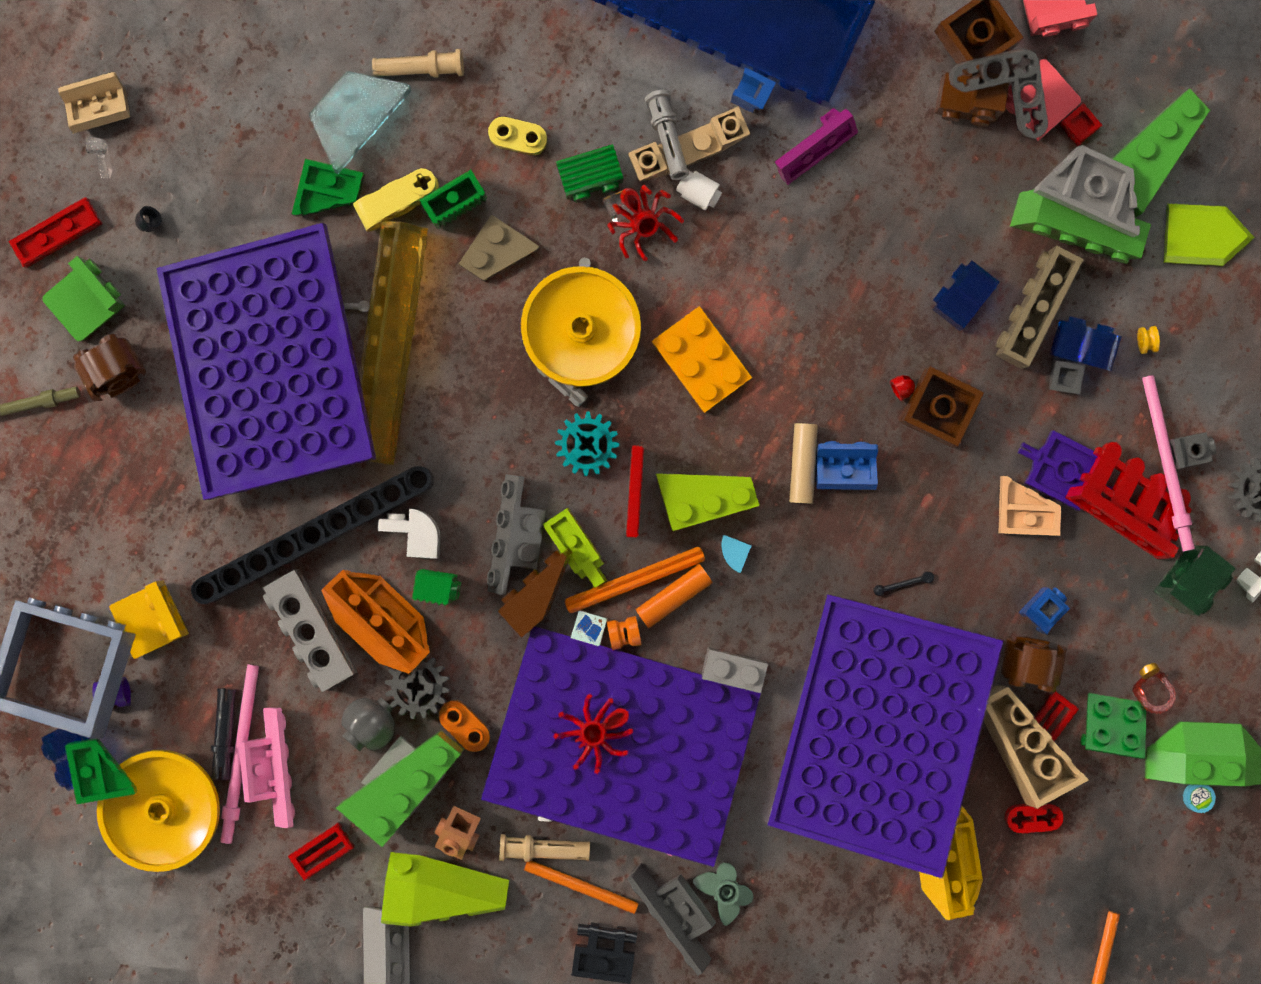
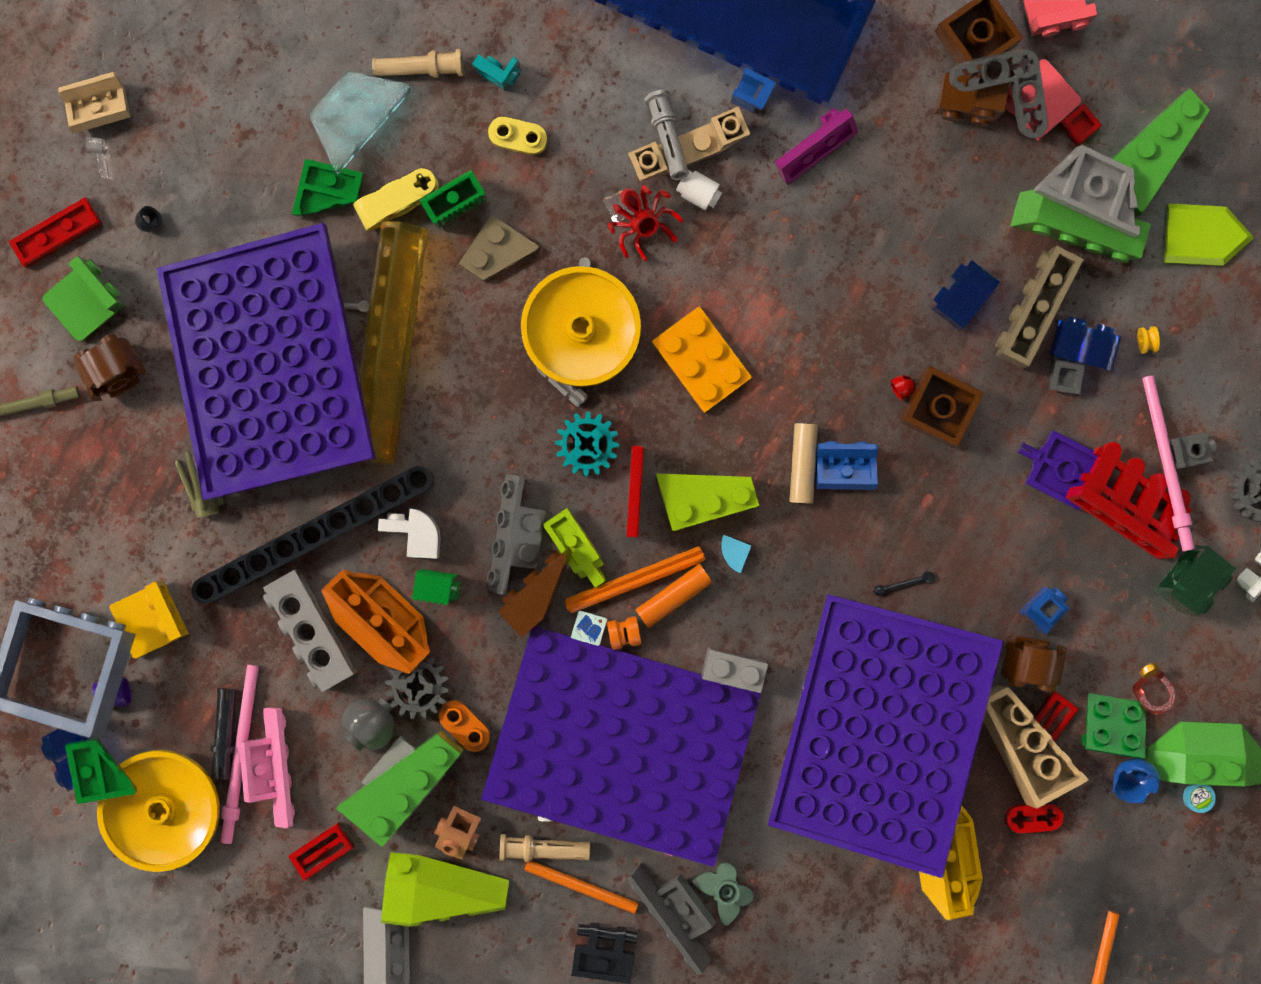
red animal [553,694,633,774] -> none
green brick [556,144,624,202] -> none
light nougat wing [998,476,1061,536] -> none
none -> olive plant [175,451,224,518]
none -> teal bracket [472,54,521,90]
none -> blue hair [1113,758,1160,804]

